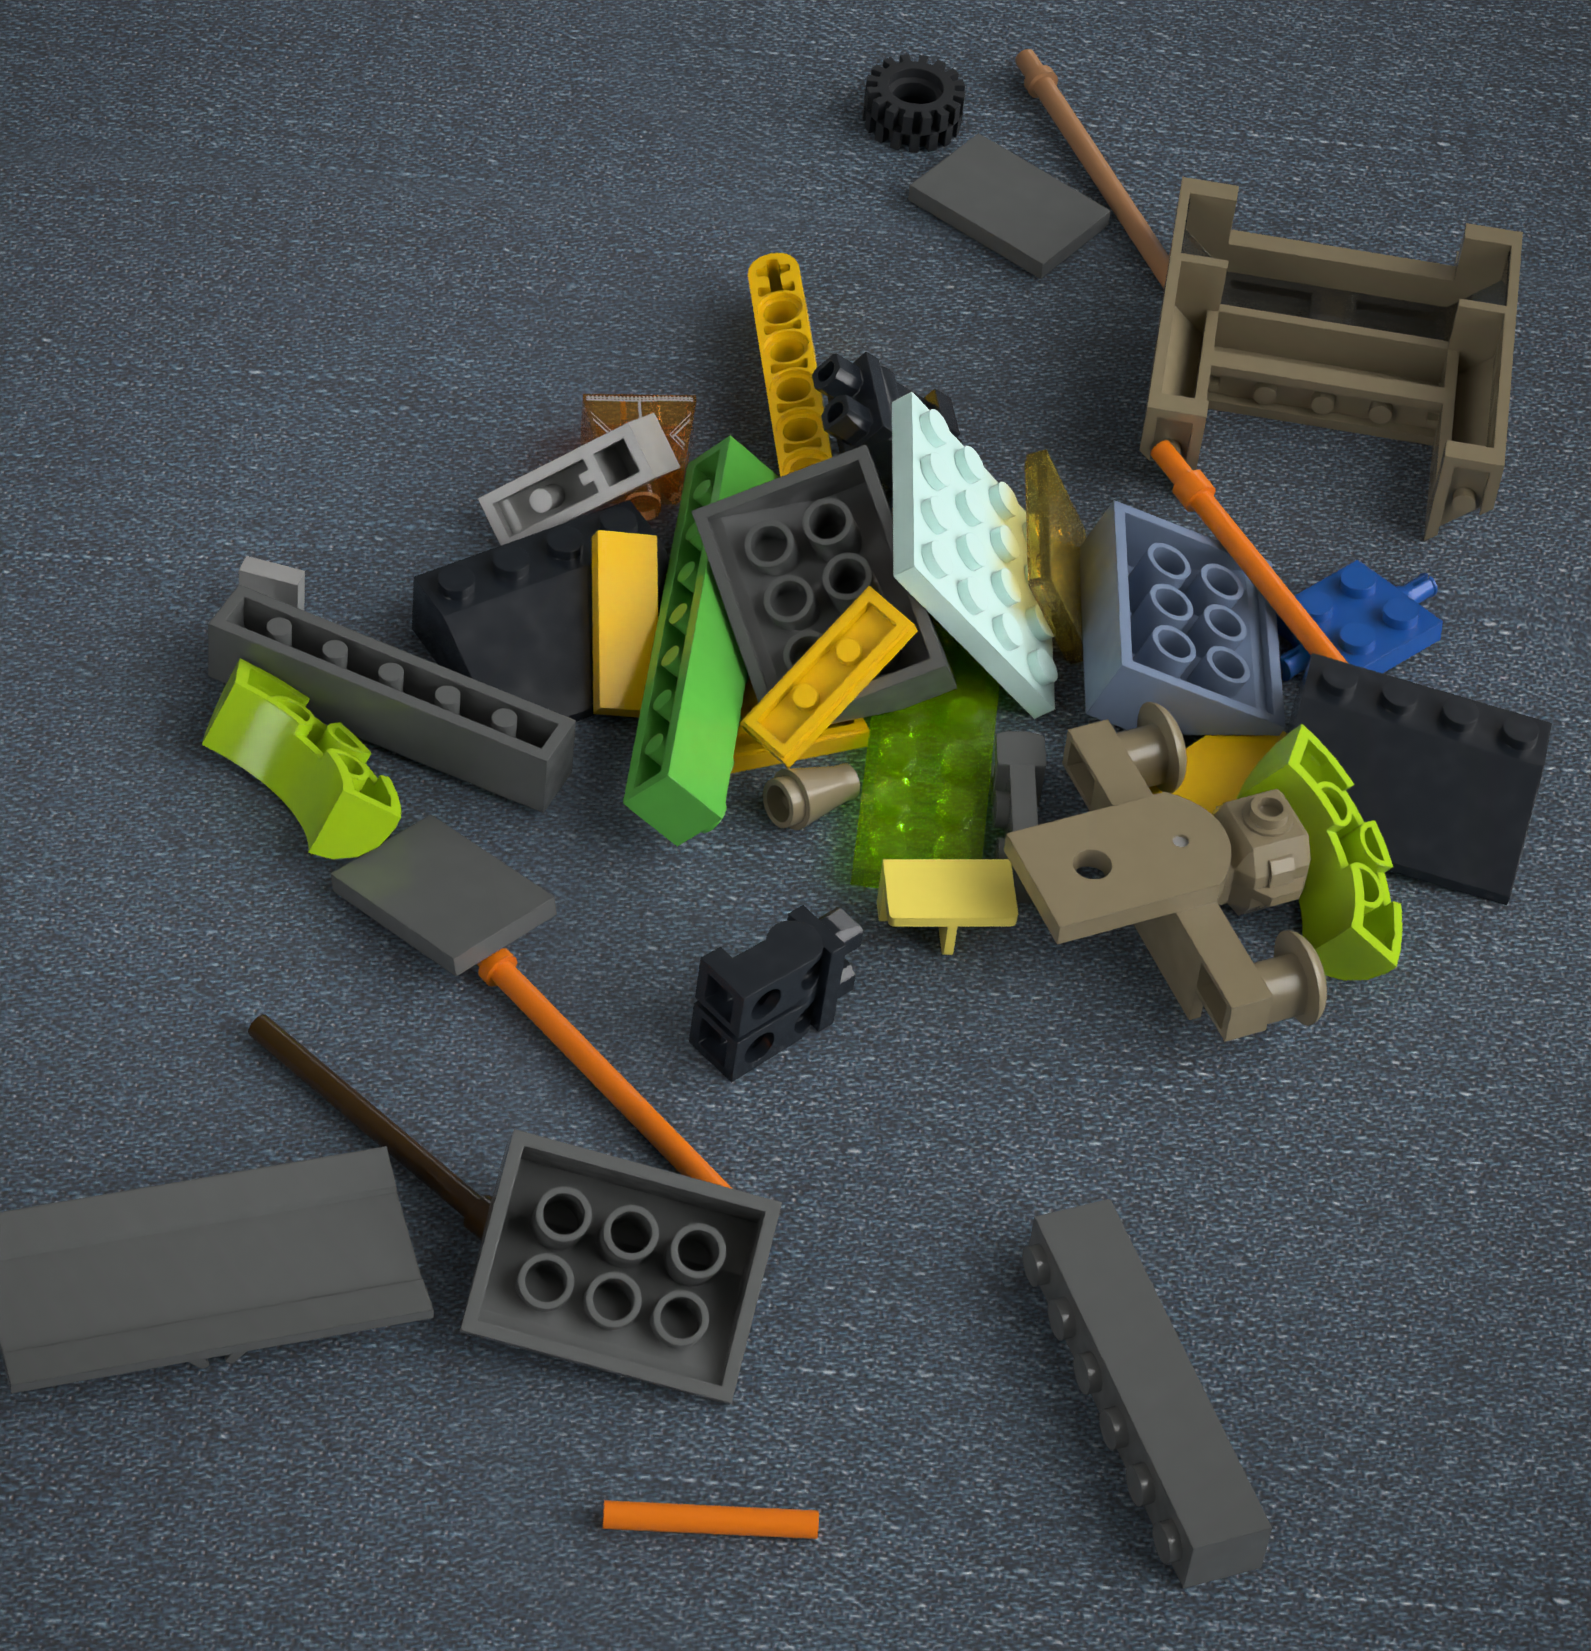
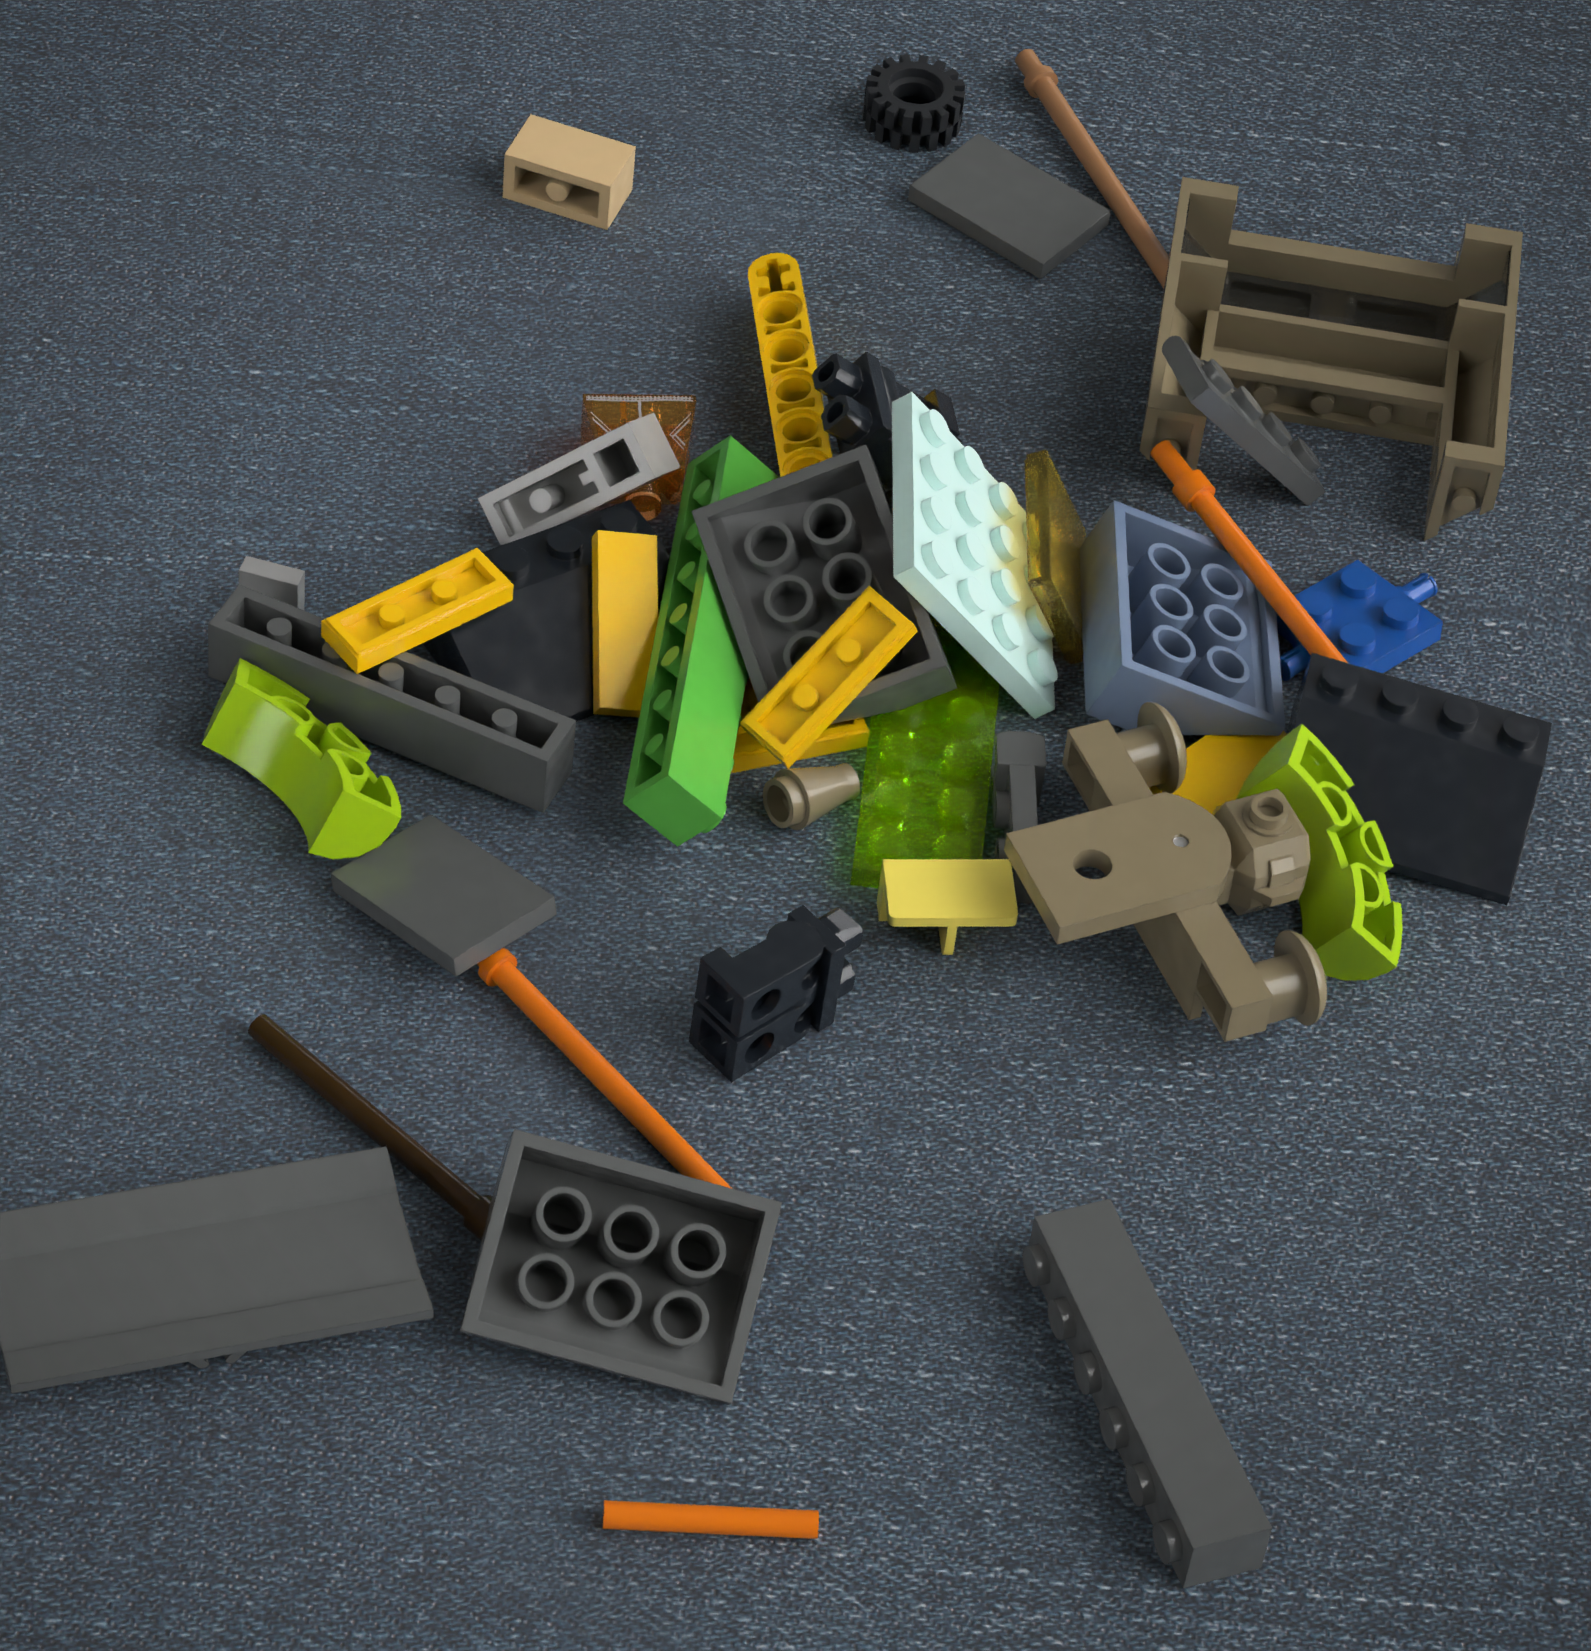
none -> yellow tile [321,548,514,674]
none -> tan brick [502,114,636,230]
none -> dark grey hinge [1162,336,1326,506]

